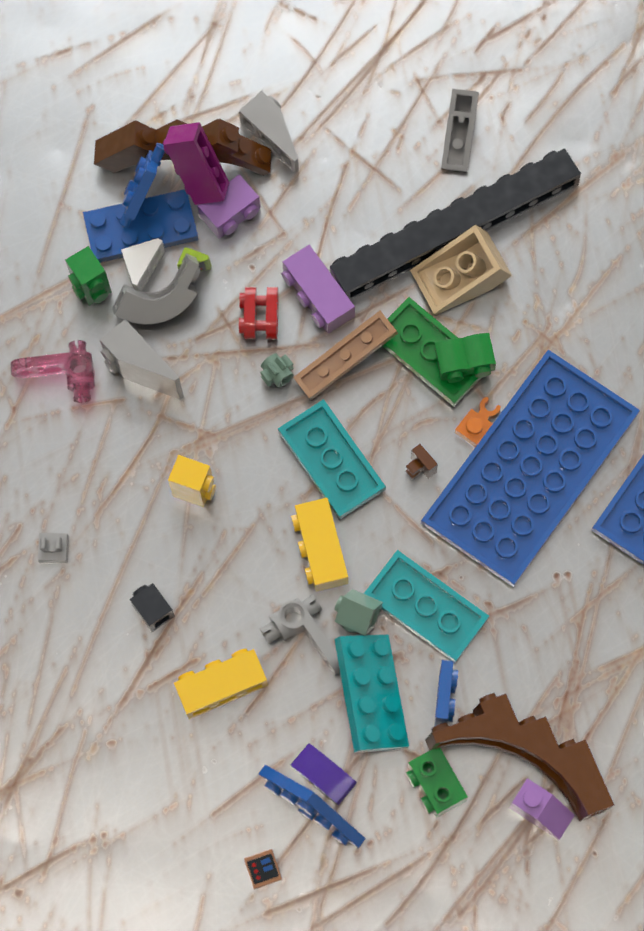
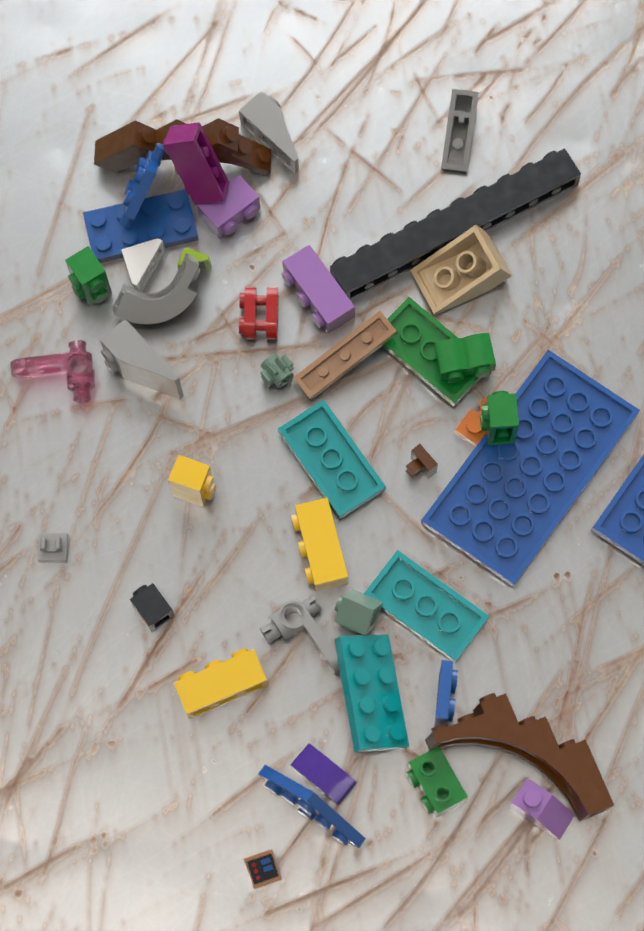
none -> green brick [480,391,519,445]

